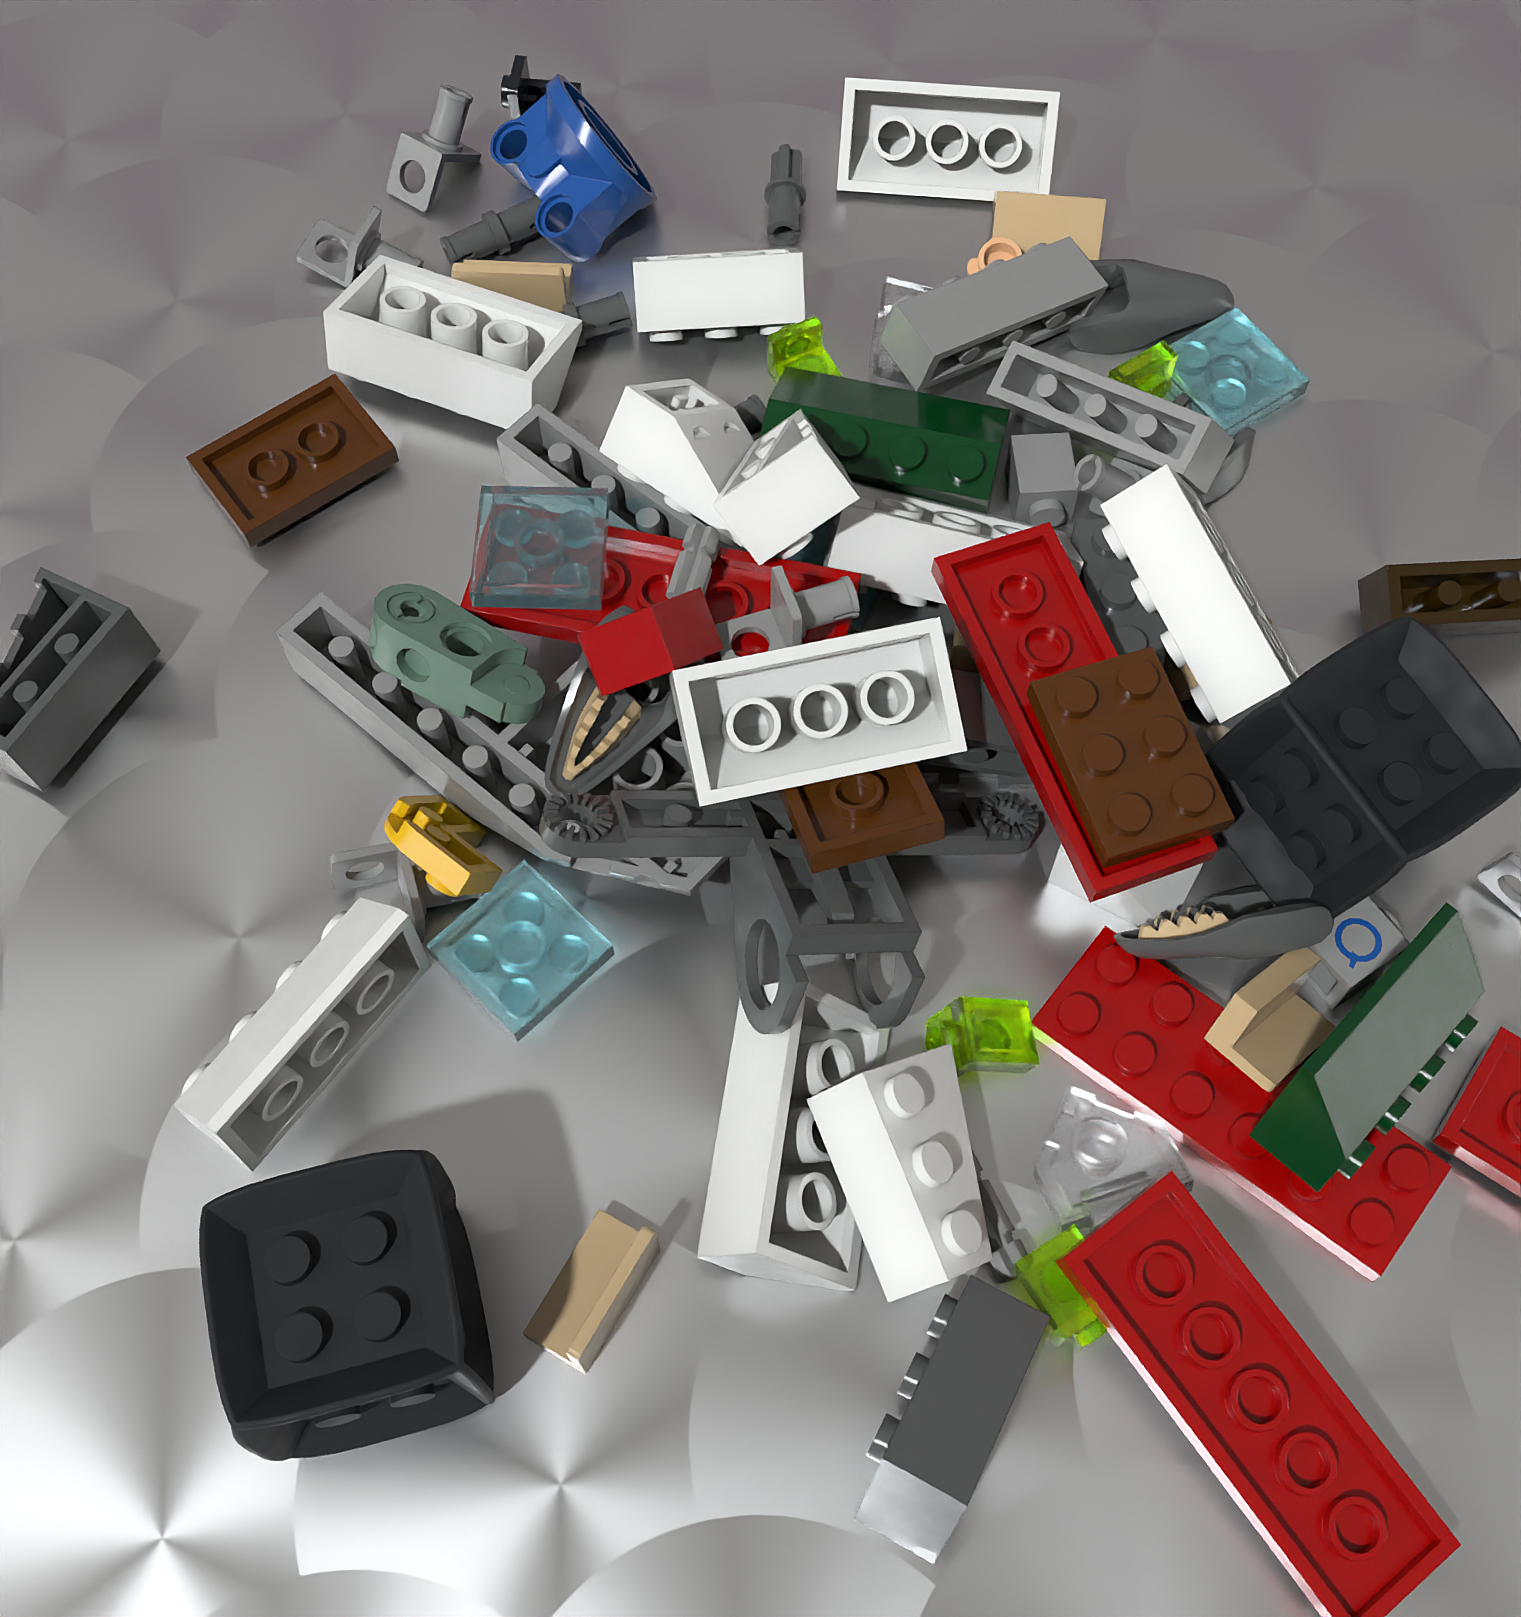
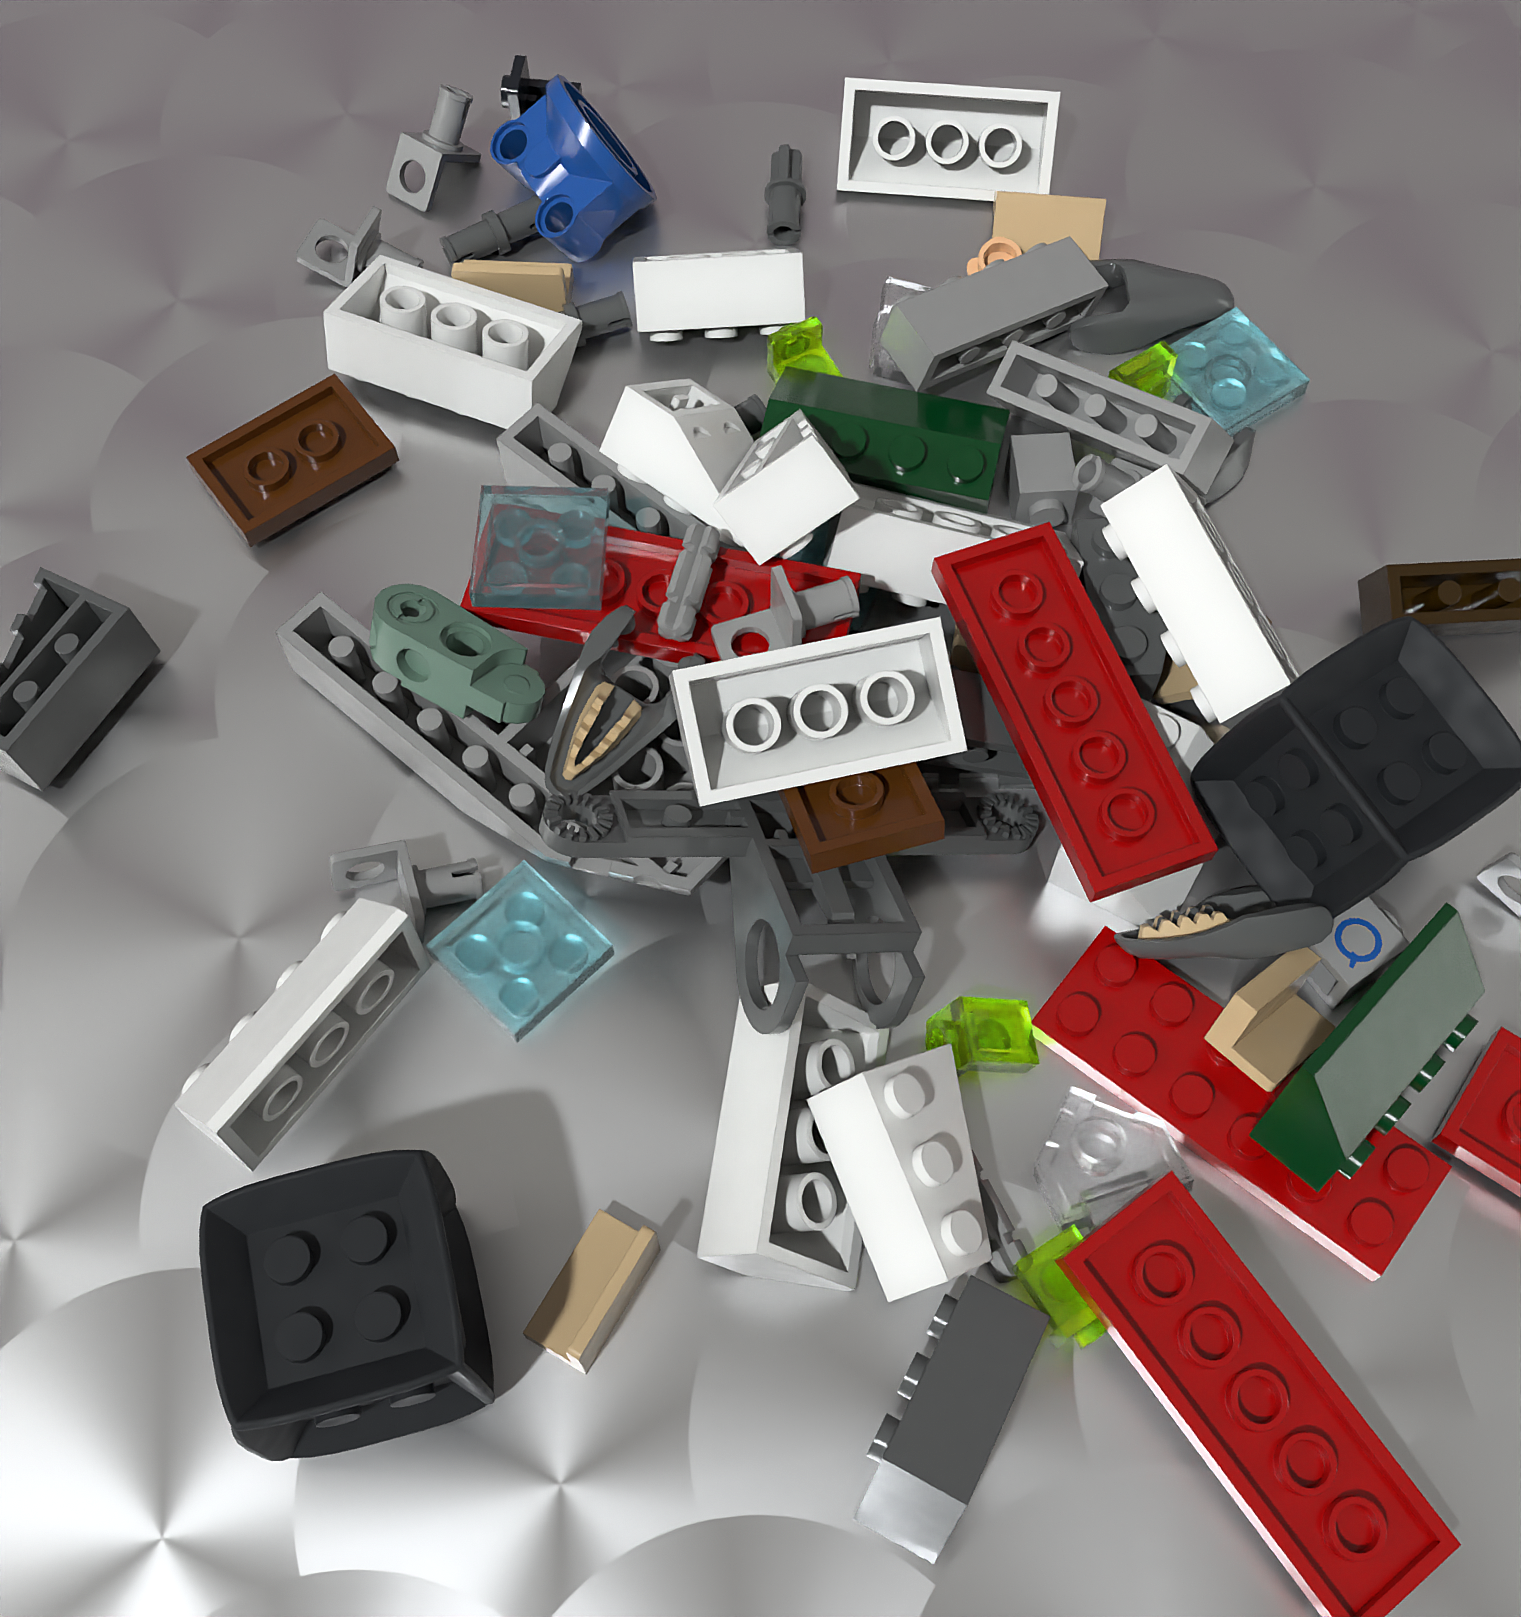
yellow plate [384,795,503,897] -> none
red slope [576,587,724,697] -> none
reddish brown plate [1026,646,1235,868] -> none

